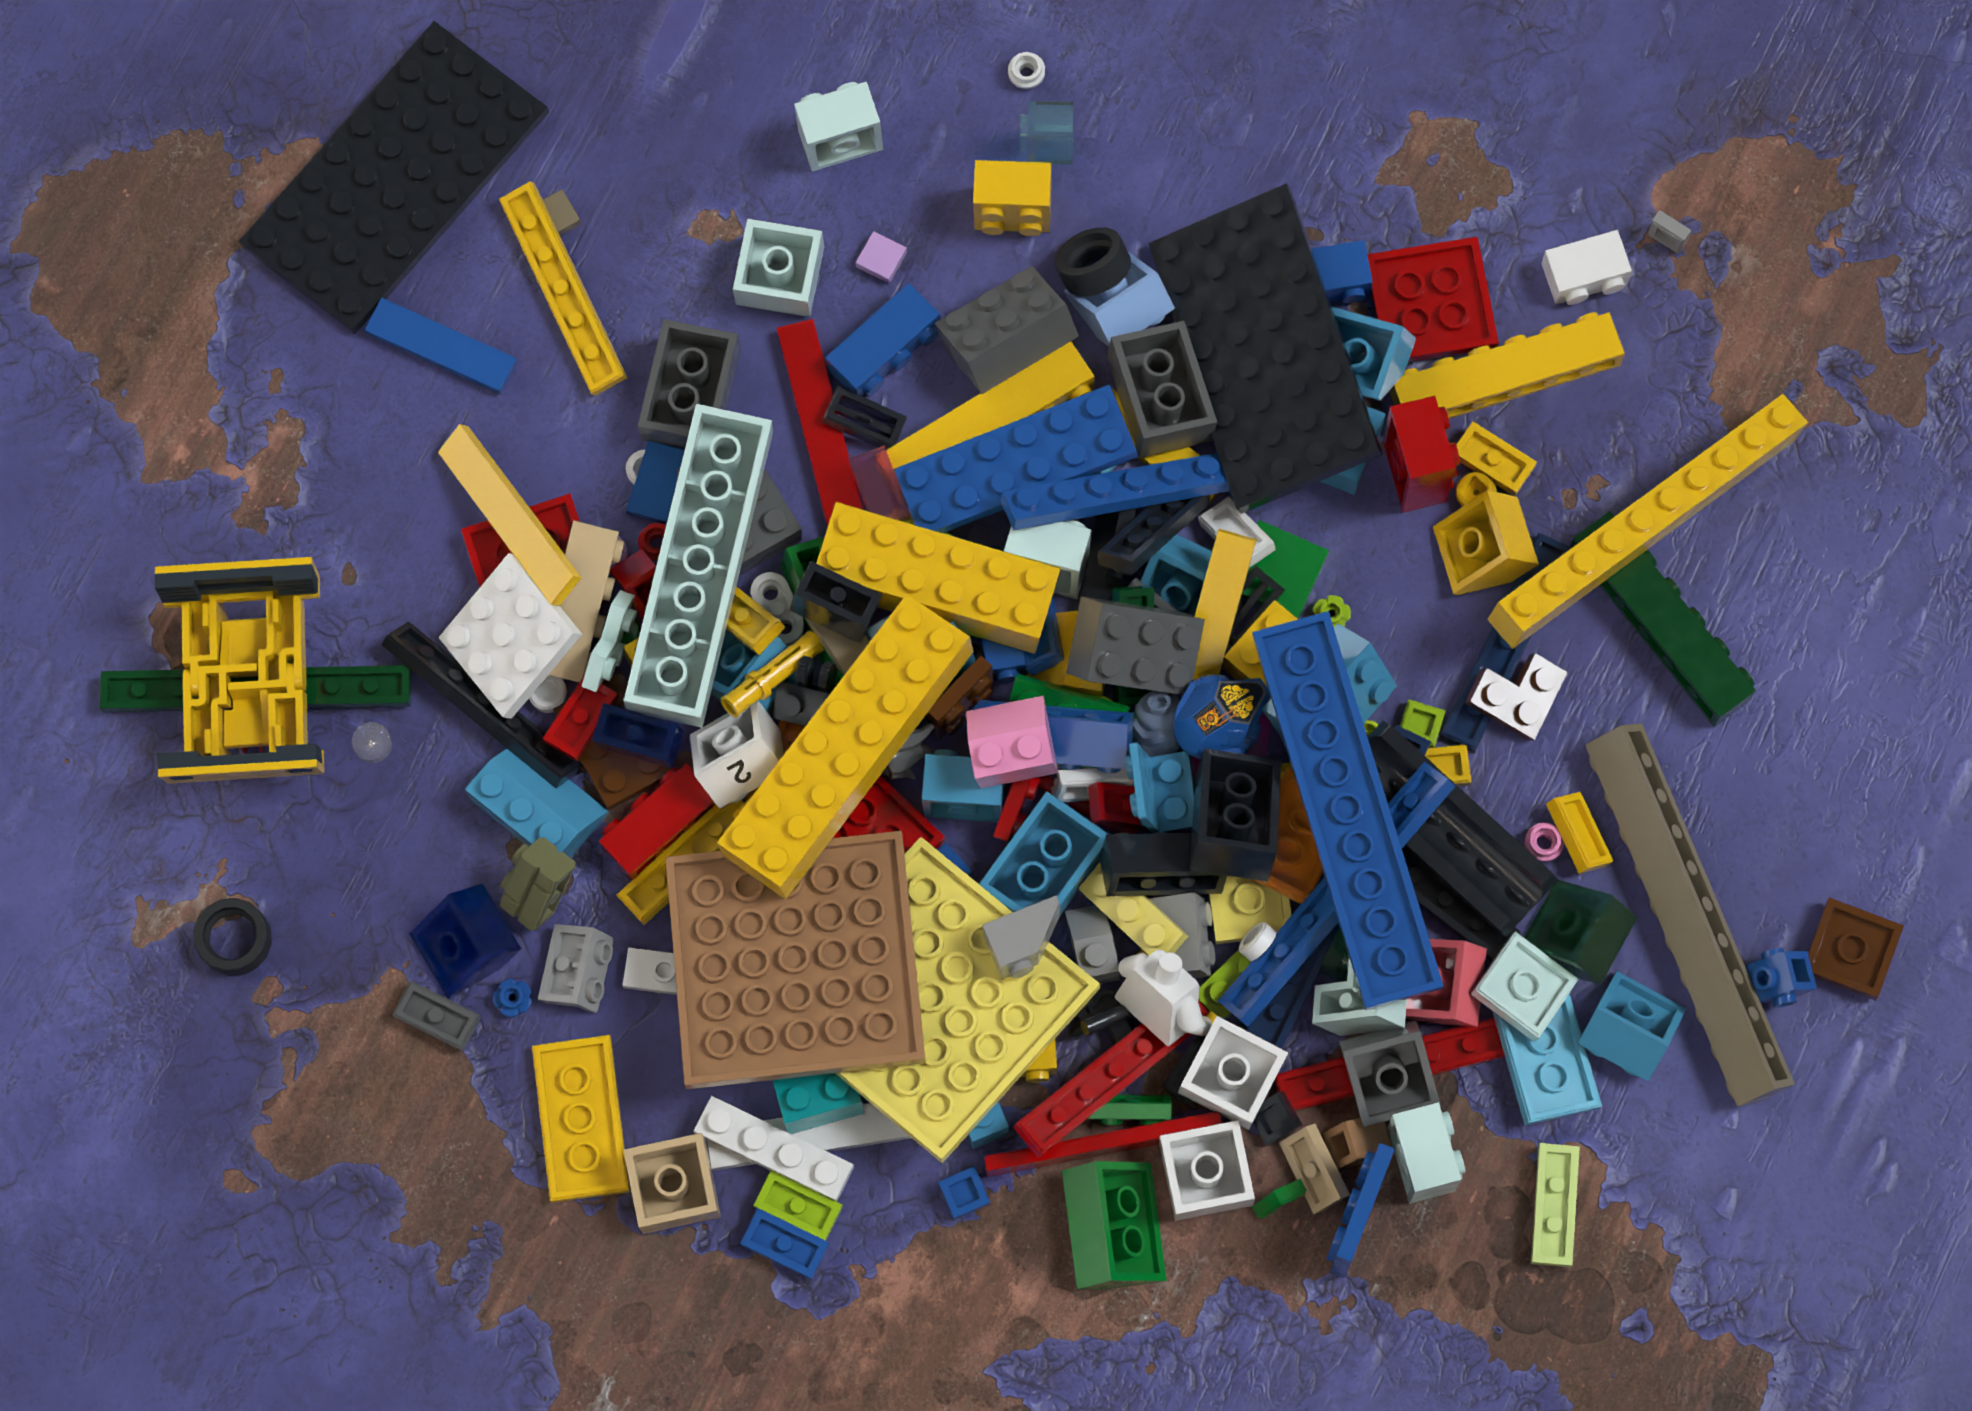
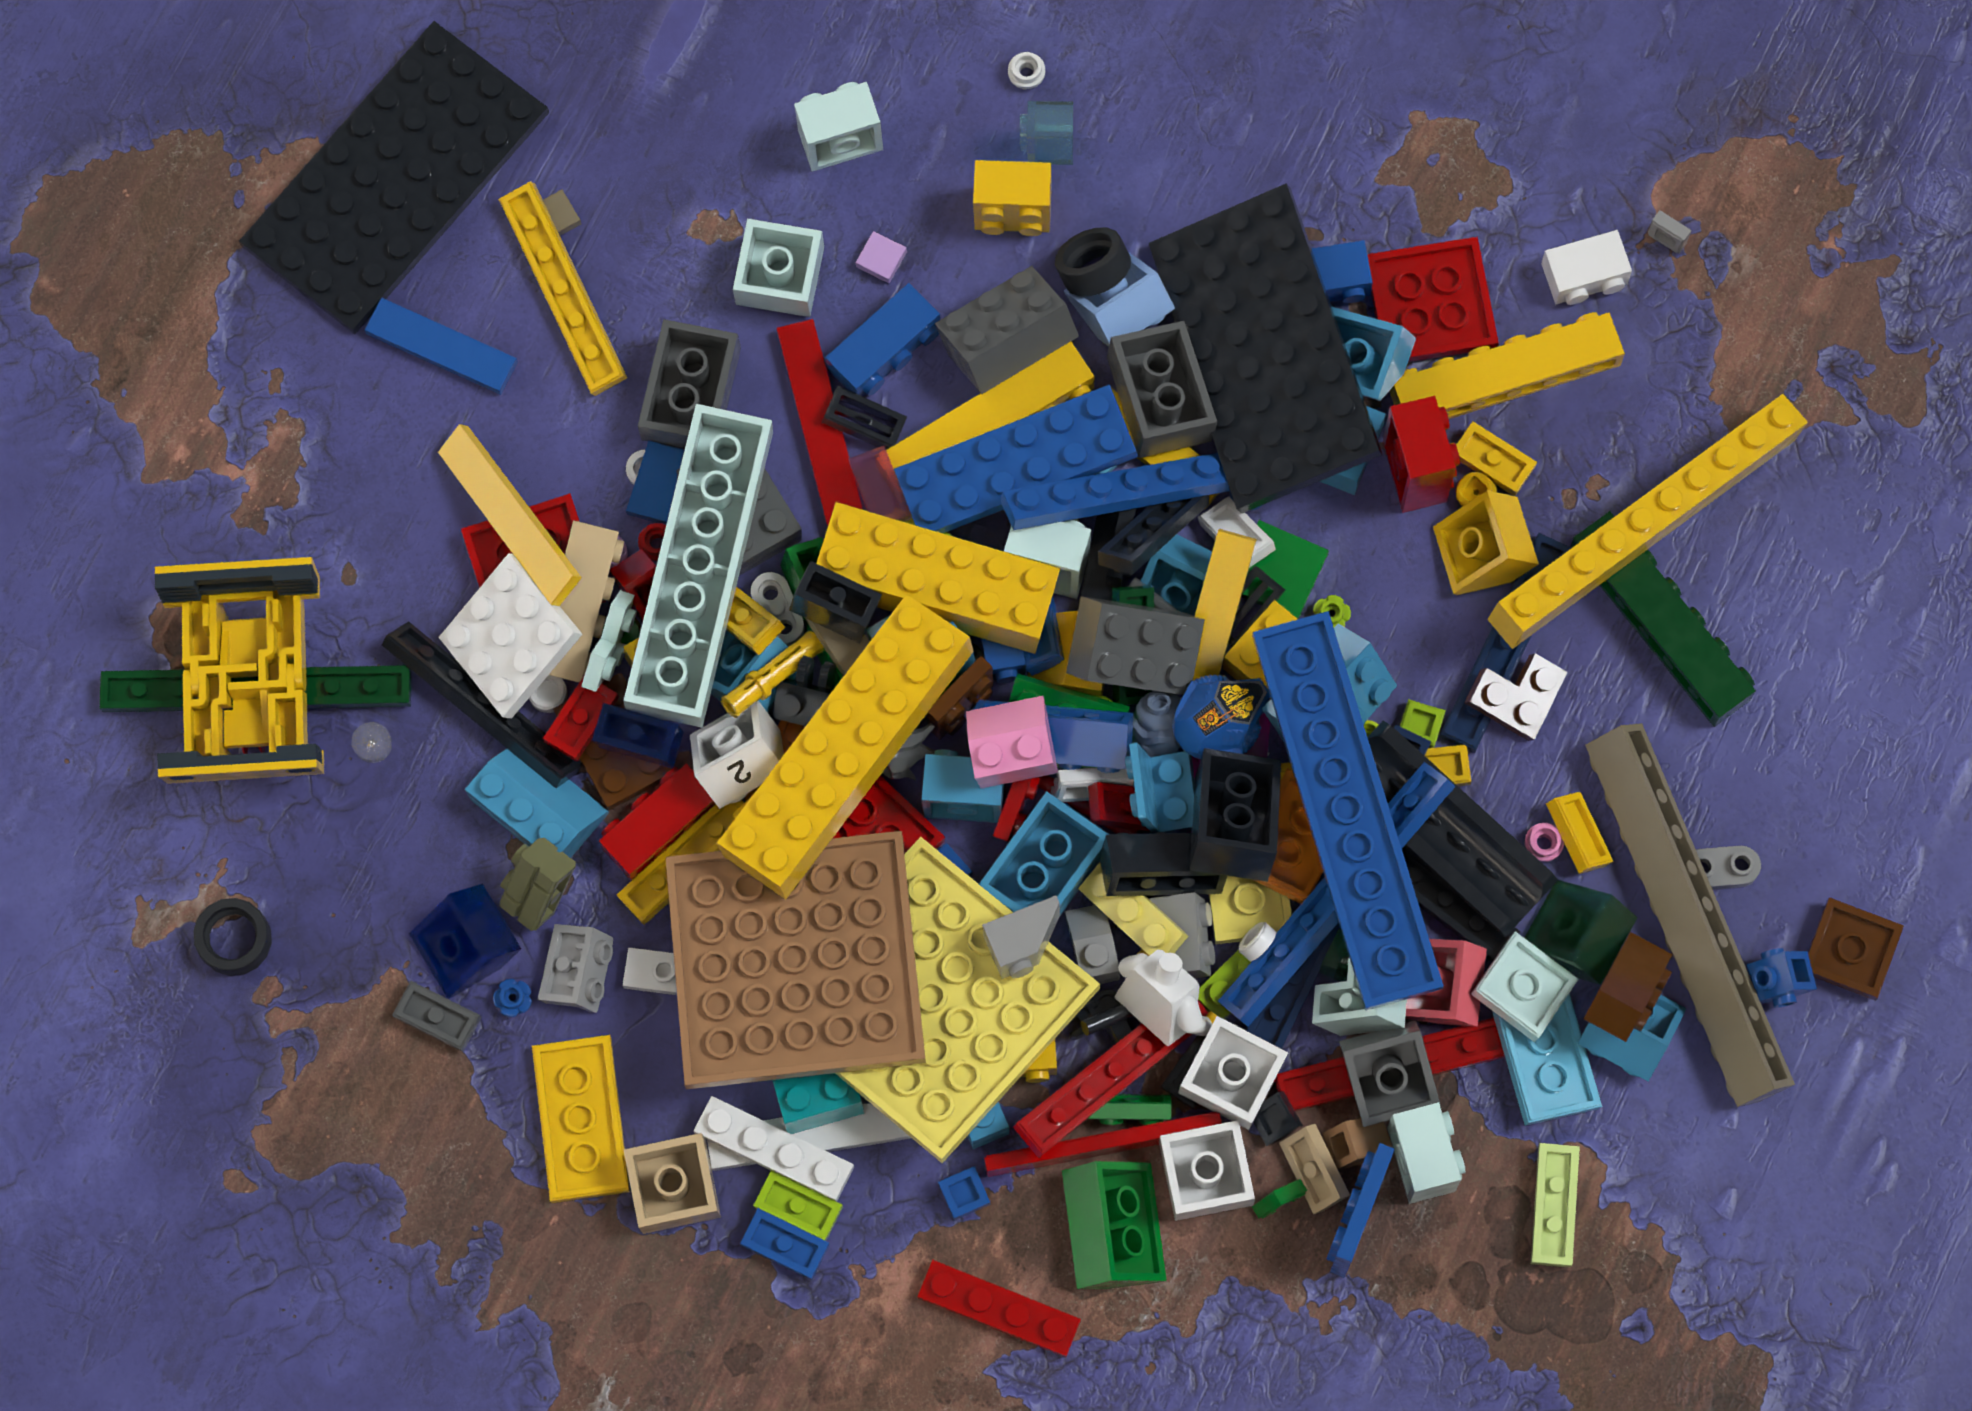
none -> red plate [917,1259,1081,1358]
none -> reddish brown brick [1583,932,1673,1042]
none -> light grey plate [1696,846,1761,890]

